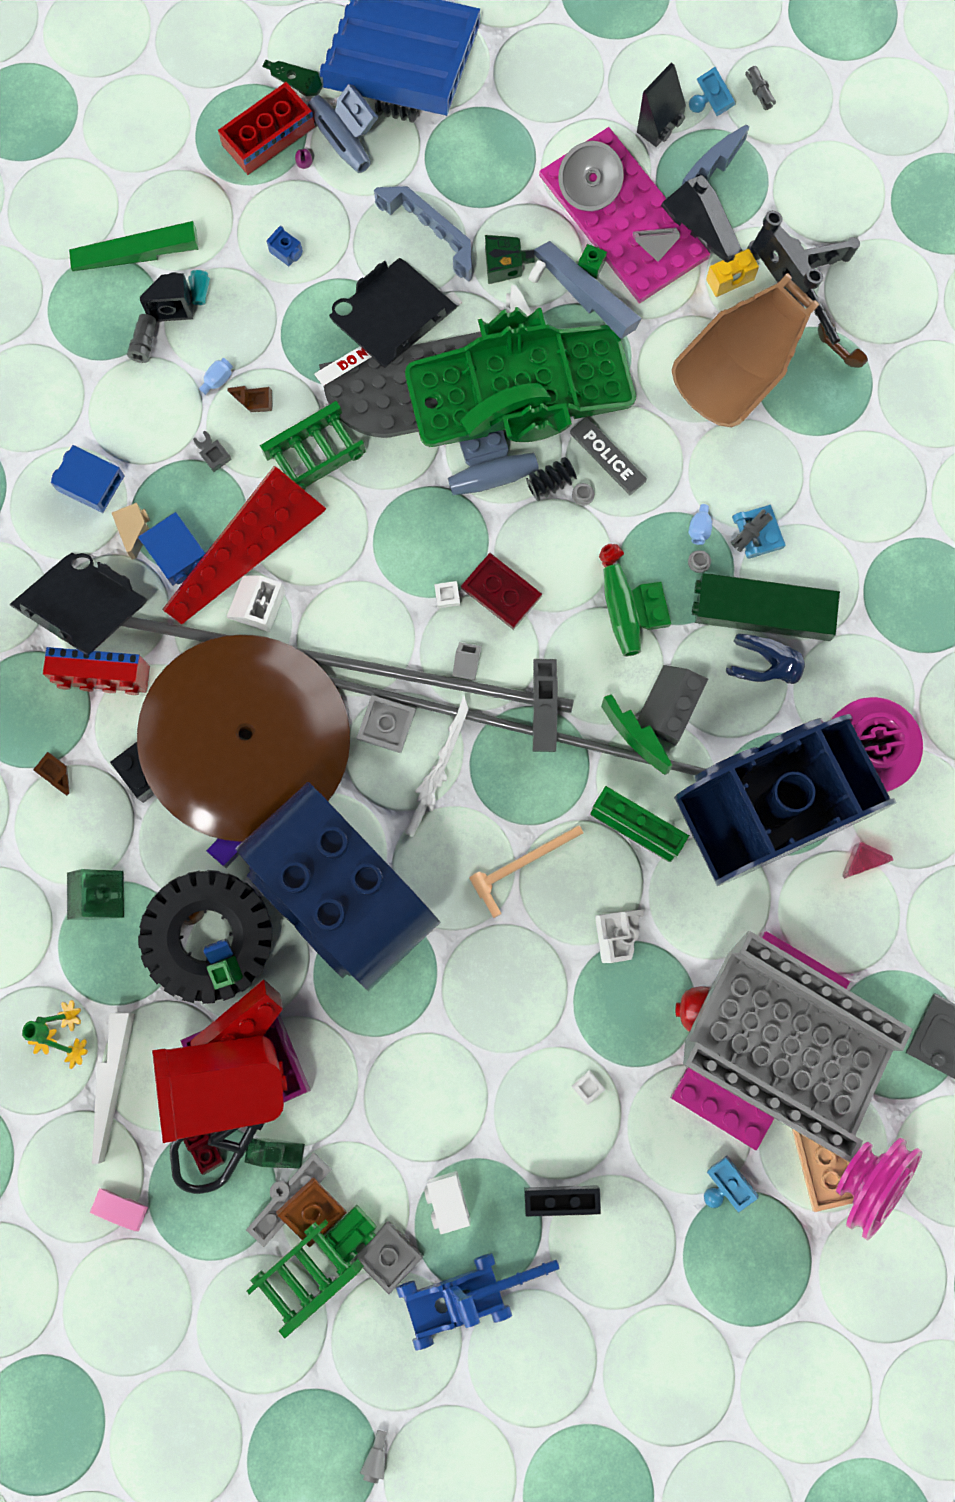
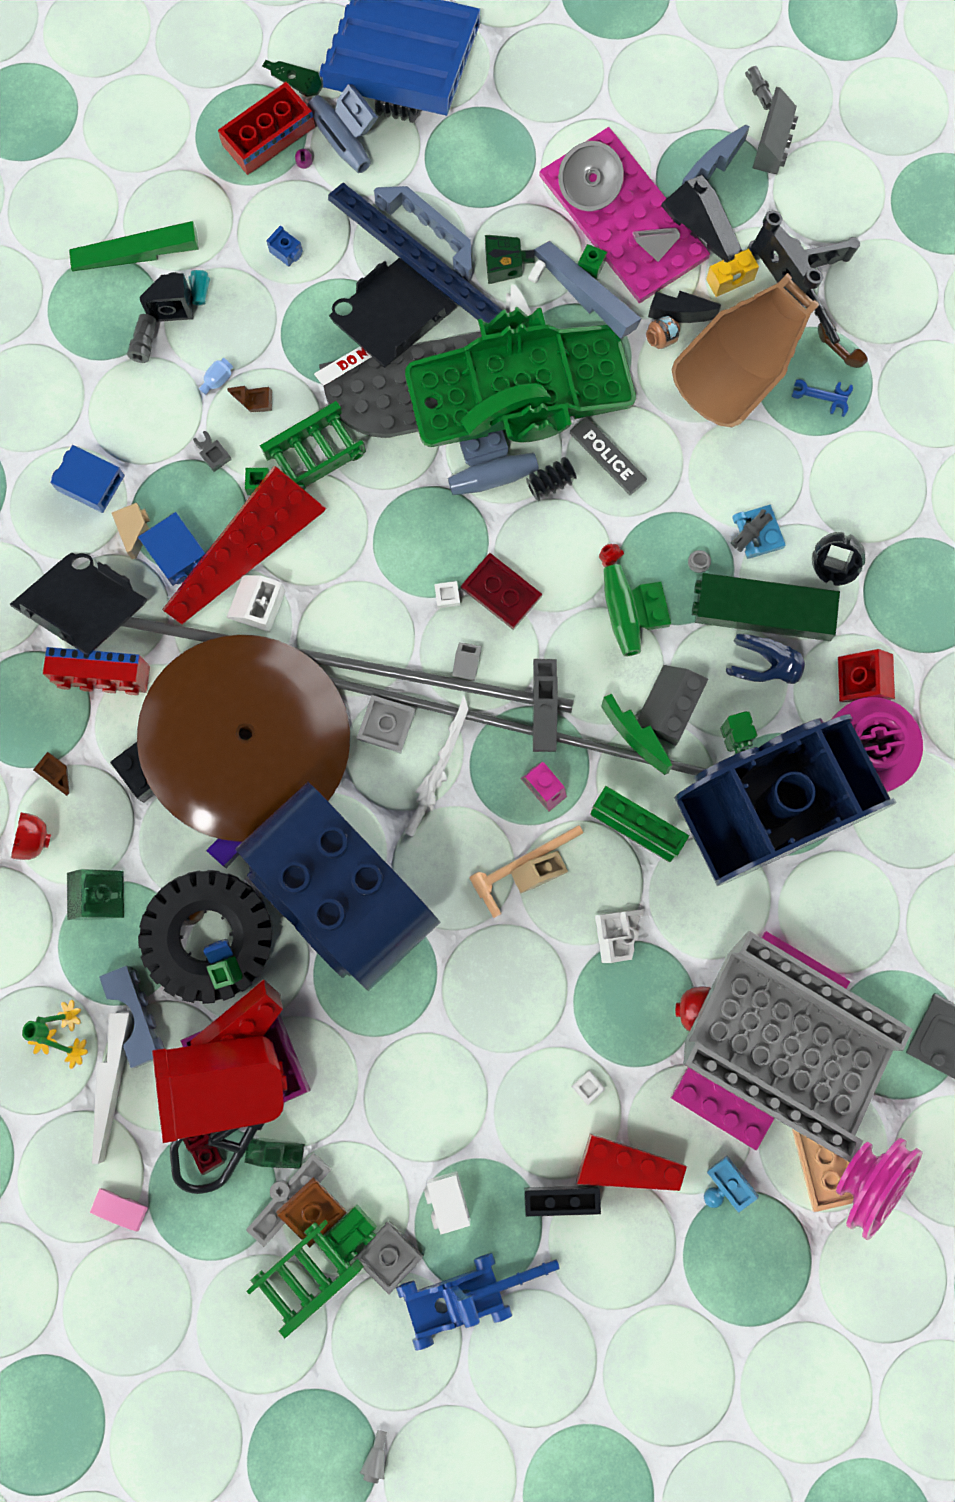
light grey plate [572,483,594,506] -> none
black slope [637,62,686,147] -> none
dark azure plate [689,67,736,116] -> none
light blue plant [689,504,712,545] -> none
clear pink slope [842,842,893,879] -> none
none -> red cylinder [11,812,51,860]
none -> sand blue arch [99,966,164,1068]
none -> green plate [245,468,269,496]
none -> dark blue plate [328,183,502,323]
none -> tan slope [510,851,568,893]
none -> dark pink torso [520,762,567,812]
none -> red wedge [576,1133,687,1191]
none -> nougat head [646,316,680,349]
none -> black slope [648,291,721,323]
none -> green brick [720,711,757,754]
none -> dark grey slope [752,86,798,175]
none -> blue bar [792,379,853,417]
none -> black piece [812,532,866,586]
none -> red slope [838,649,895,702]

